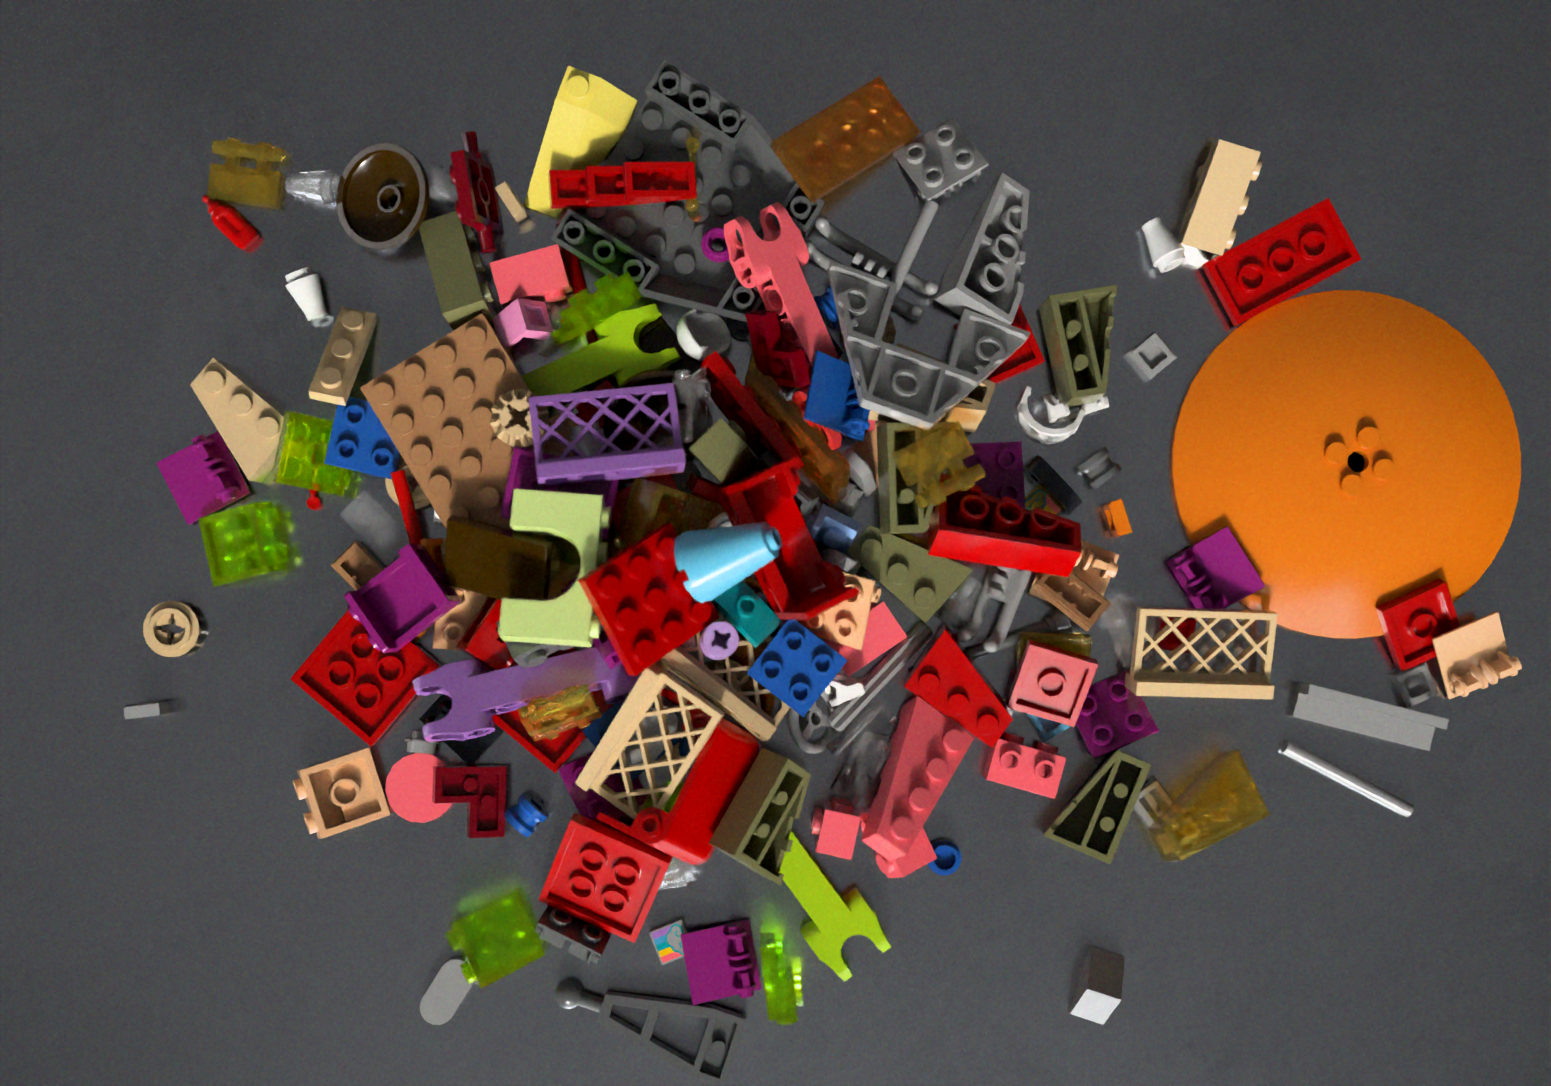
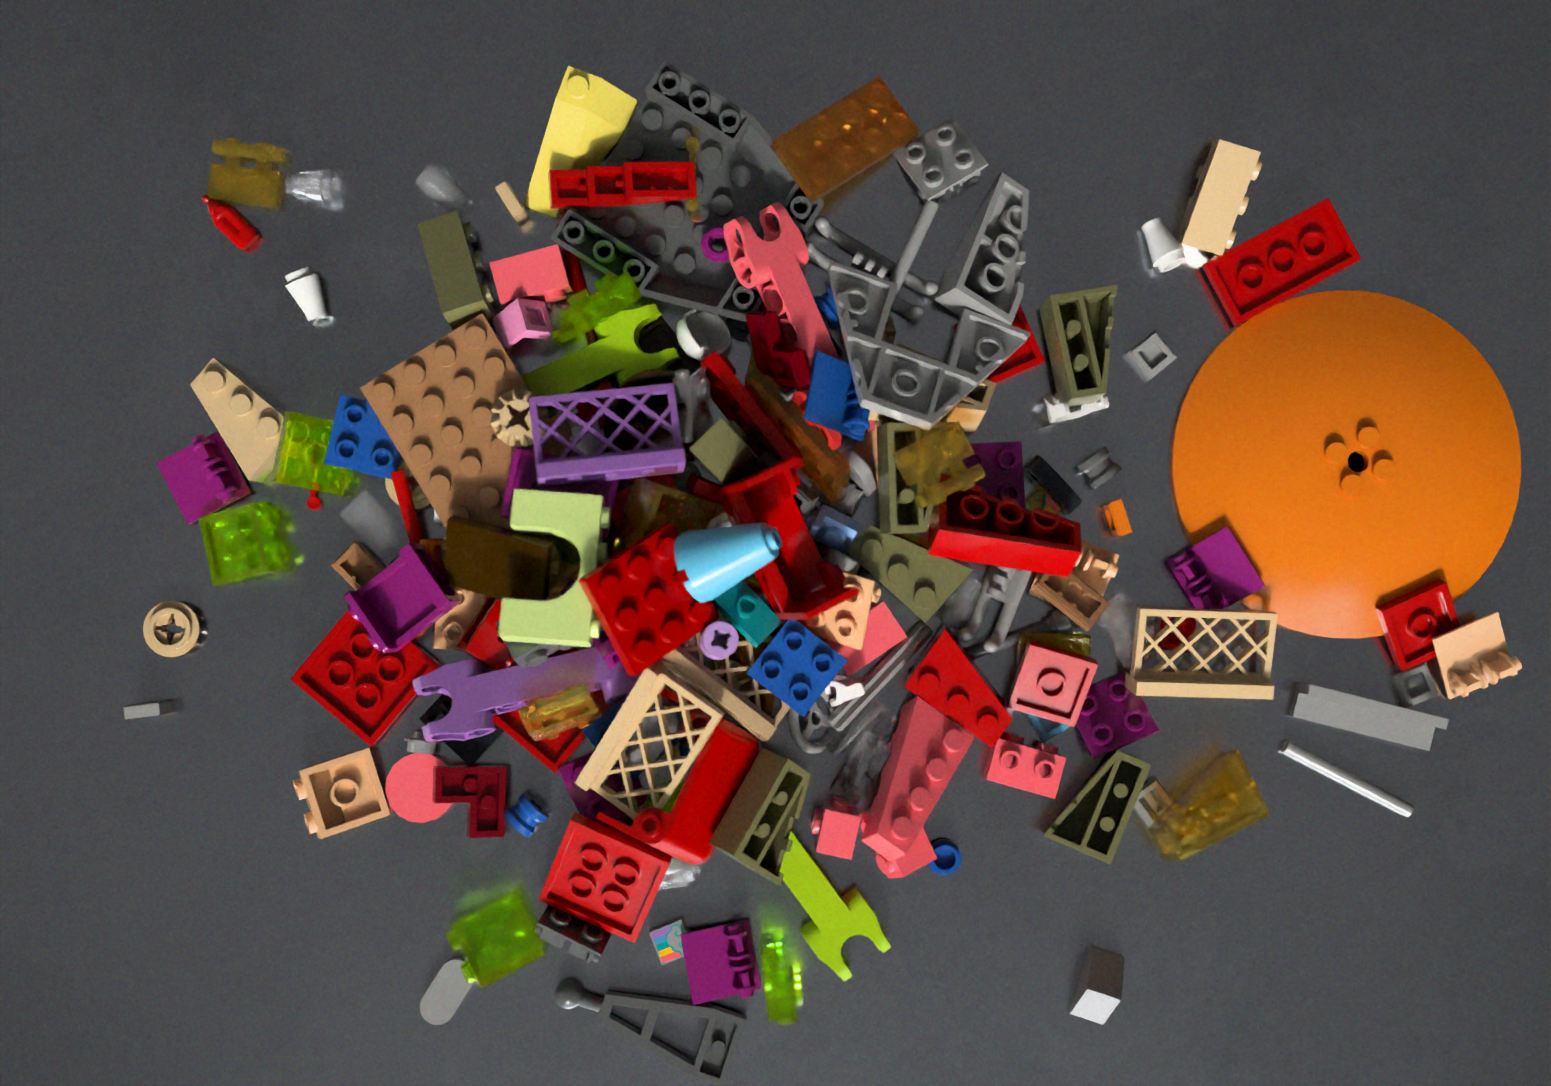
tan plate [308,306,377,406] -> none
dark brown dish [336,143,430,250] -> none
dark red plate [449,131,503,254] -> none
white helmet [1017,385,1086,445] -> none

